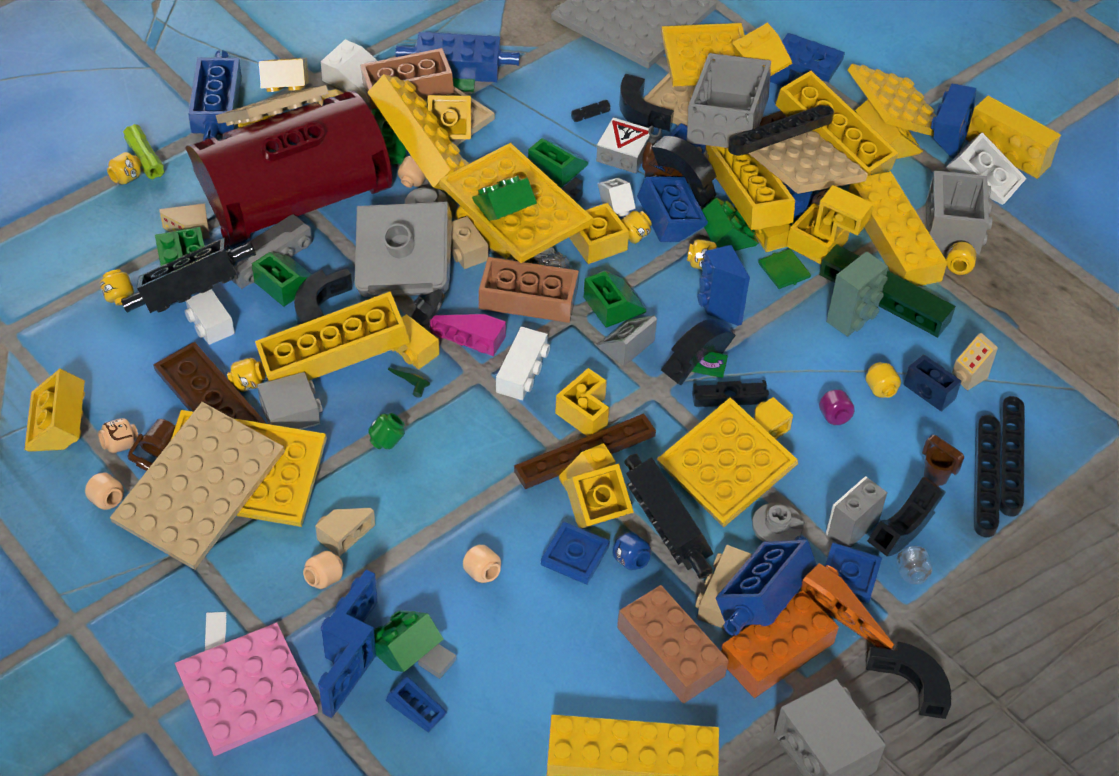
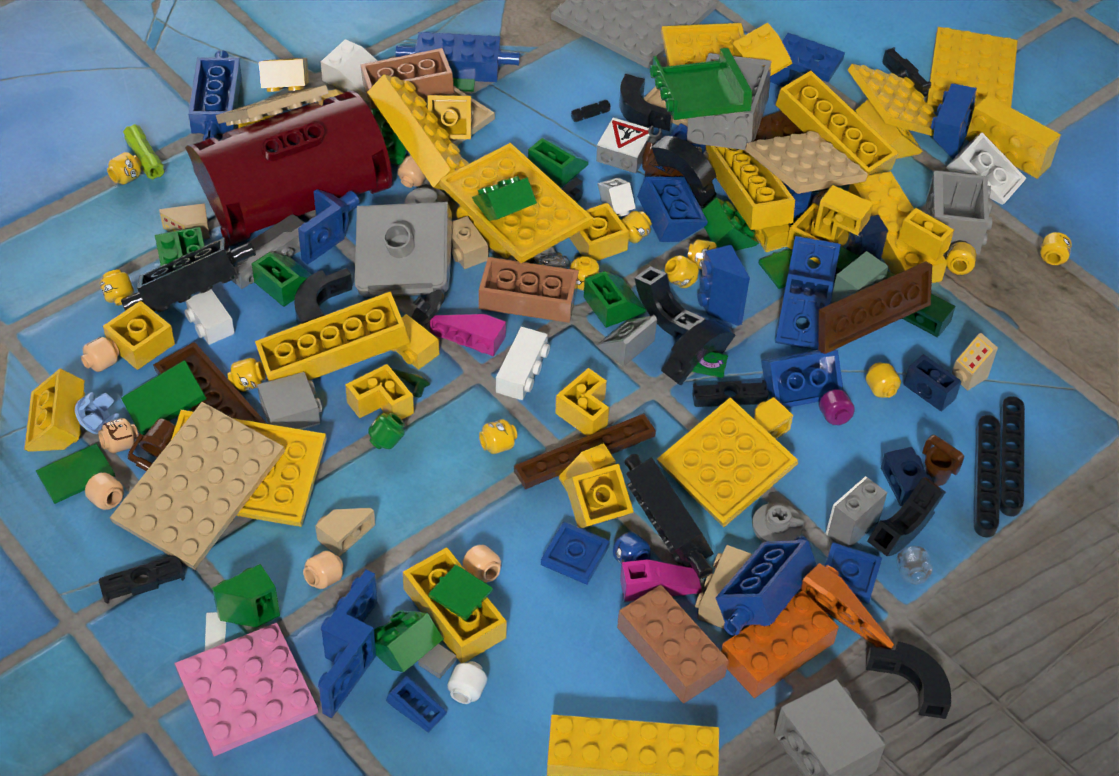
black beam [728,105,834,156] -> none
none -> green piece [36,443,115,504]
none -> light blue piece [75,392,119,434]
none -> light nougat head [81,337,119,372]
none -> black piece [99,556,185,604]
none -> yellow brick [103,301,175,370]
none -> green tile [121,360,207,436]
none -> green slope [212,564,280,628]
none -> blue plate [298,189,360,265]
none -> yellow brick [345,364,414,420]
none -> yellow brick [403,547,507,663]
none -> green piece [428,564,493,621]
none -> white head [447,661,487,704]
none -> yellow head [479,419,517,454]
none -> yellow head [570,256,599,290]
none -> dark pink slope [620,560,702,602]
none -> black arch [634,266,706,338]
none -> green panel [650,48,752,120]
none -> yellow head [665,255,699,289]
none -> blue slope [761,350,844,408]
none -> blue bracket [775,236,841,350]
none -> reddish brown plate [819,261,933,354]
none -> dark blue brick [846,215,888,261]
none -> dark blue brick [881,447,933,506]
none -> black piece [883,47,931,97]
none -> yellow brick [898,208,954,261]
none -> yellow plate [926,27,1018,112]
none -> yellow head [1040,232,1072,265]

